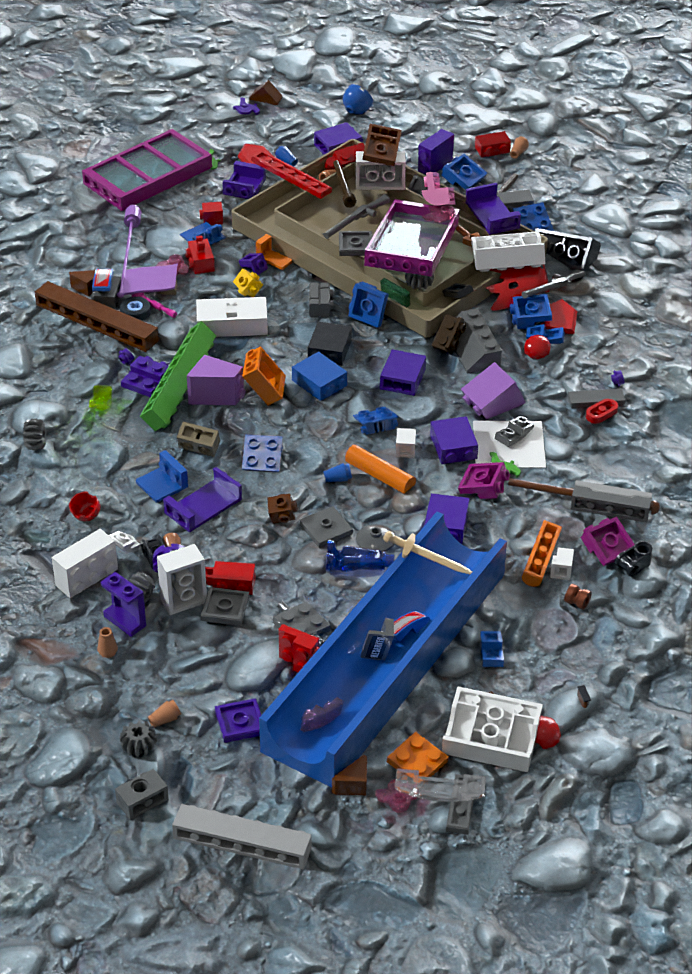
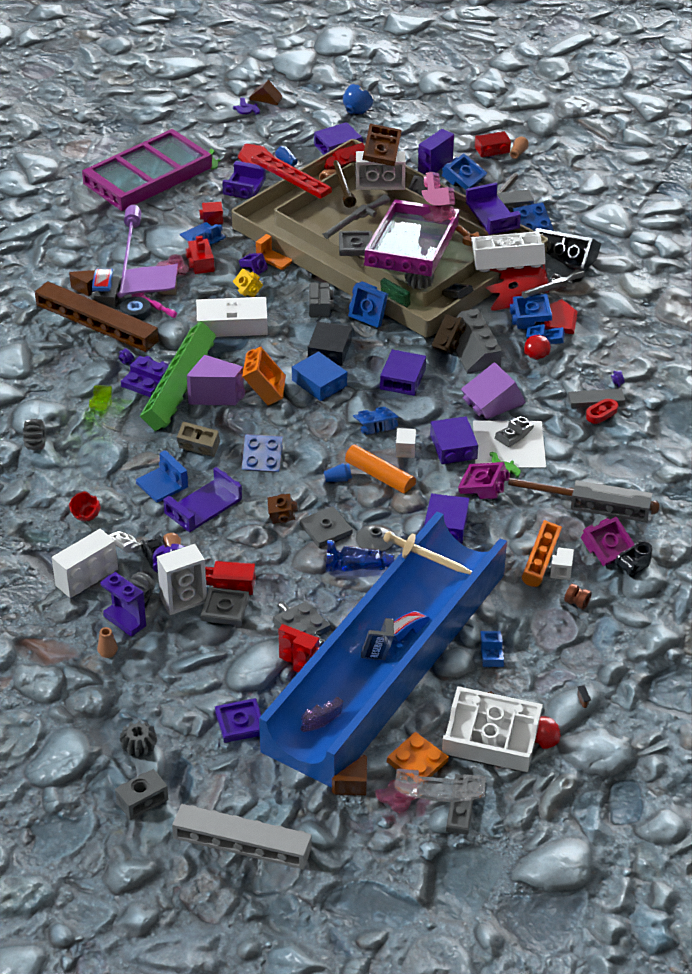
nougat cone [147,700,181,728] -> none

